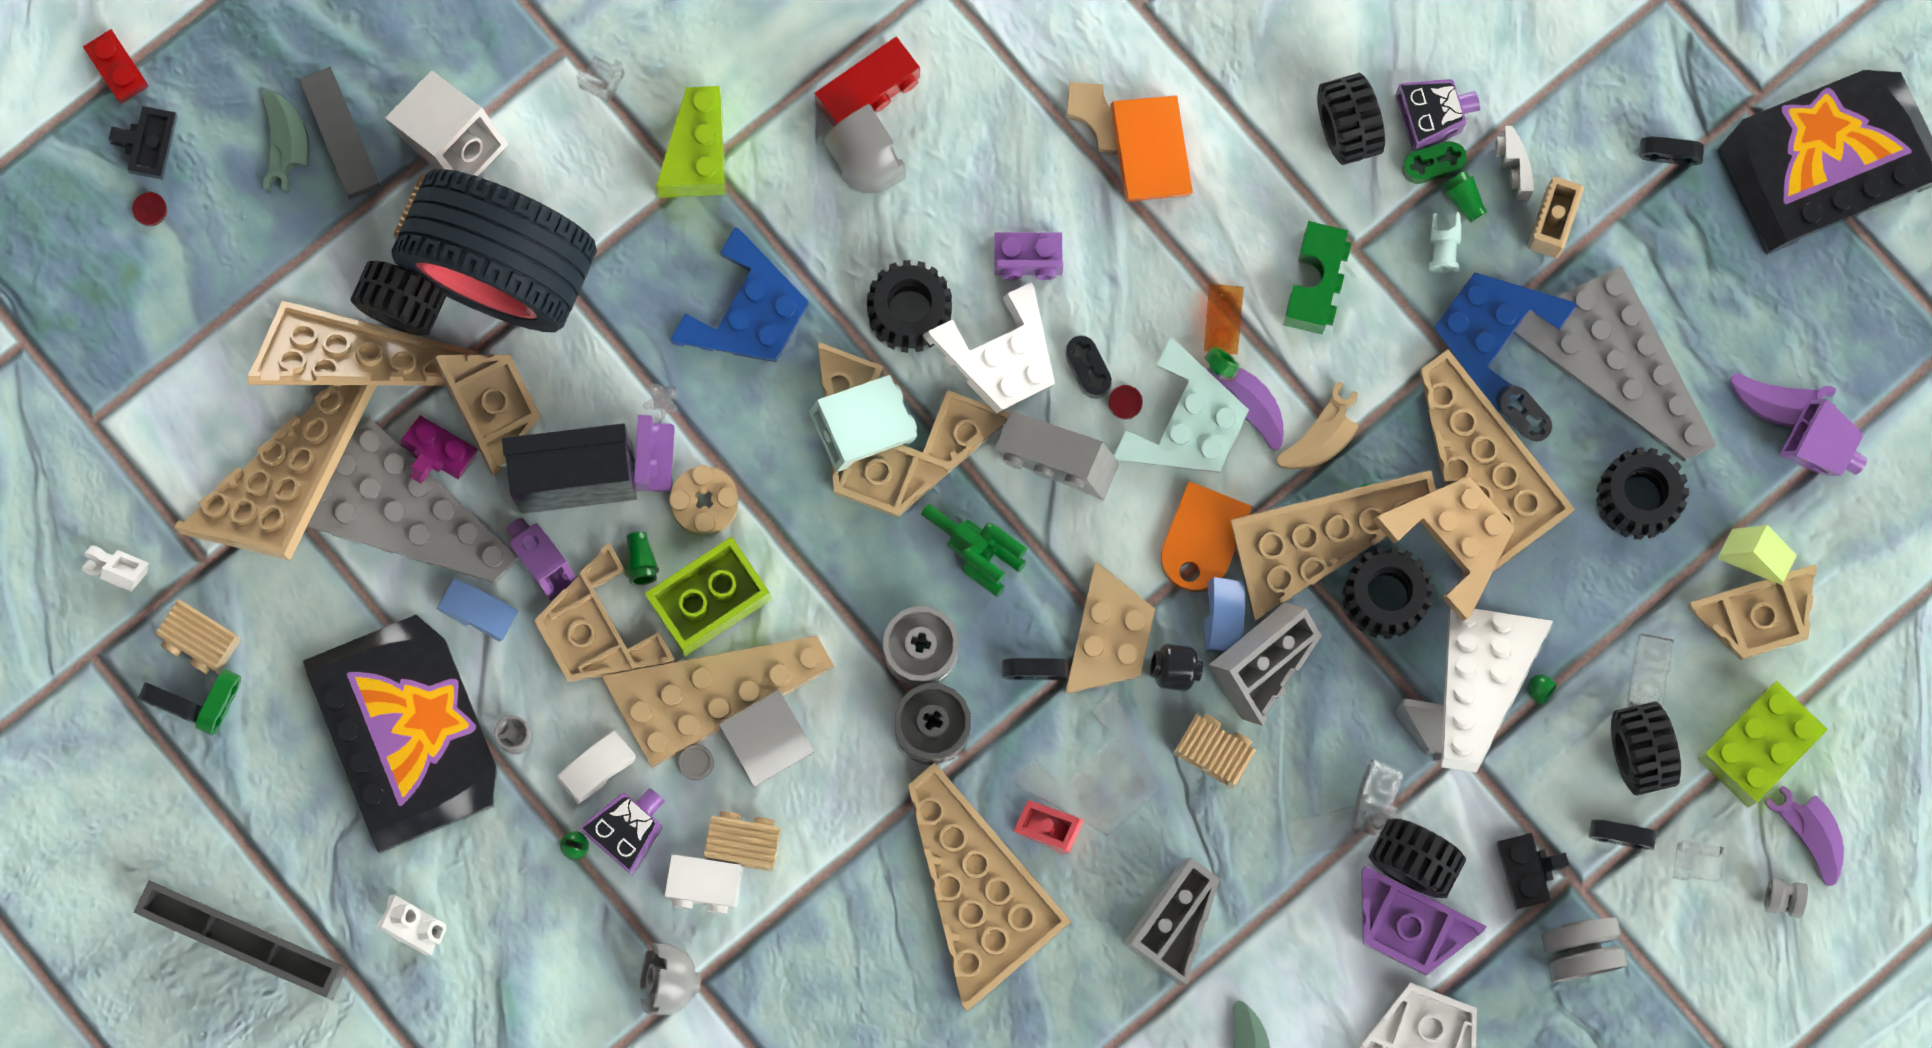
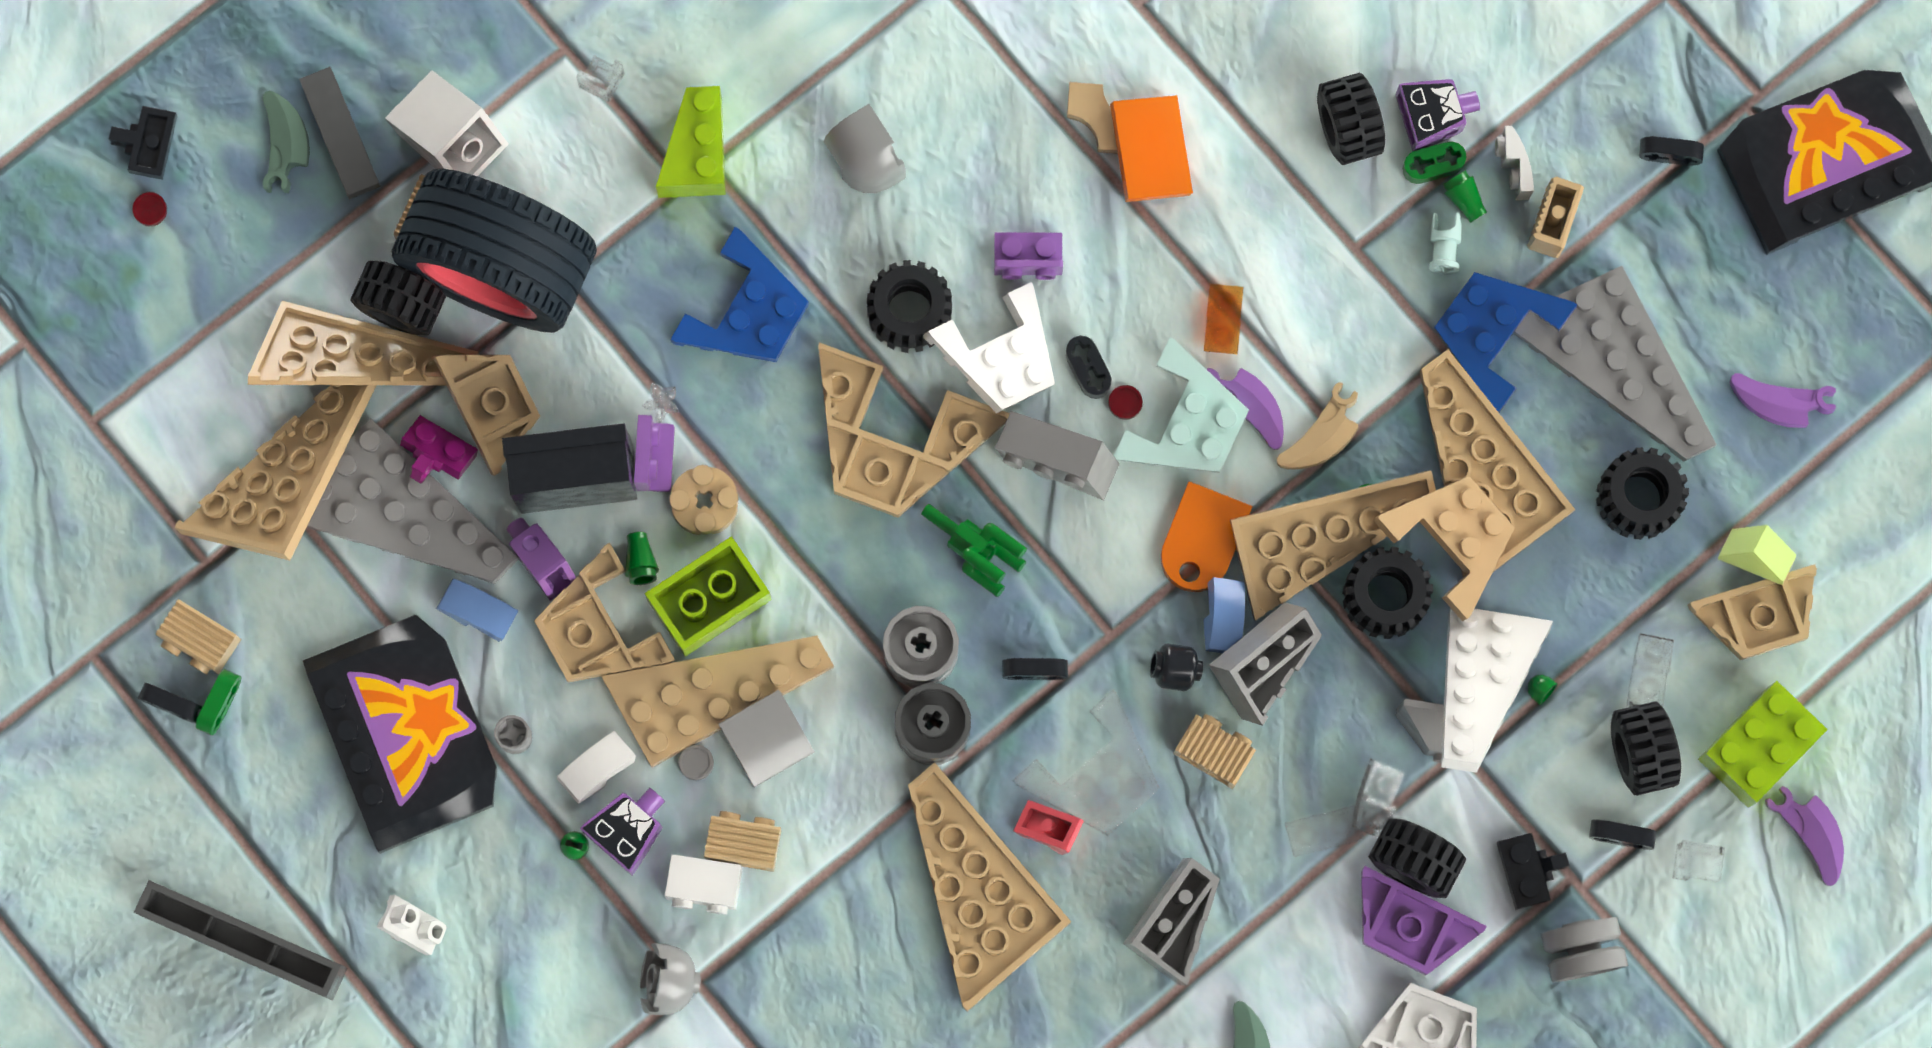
white plate [82,546,149,592] -> none
red plate [83,29,149,104] -> none
light aqua panel [809,375,917,473] -> none
red brick [814,36,920,127] -> none
tan wing [1066,563,1155,694] -> none
green tile [1204,347,1239,378] -> none
green arch [1283,221,1352,335] -> none
black beam [1496,384,1552,442] -> none
light grey wheel [1764,877,1808,918] -> none
medium lavender torso [1779,399,1867,476] -> none

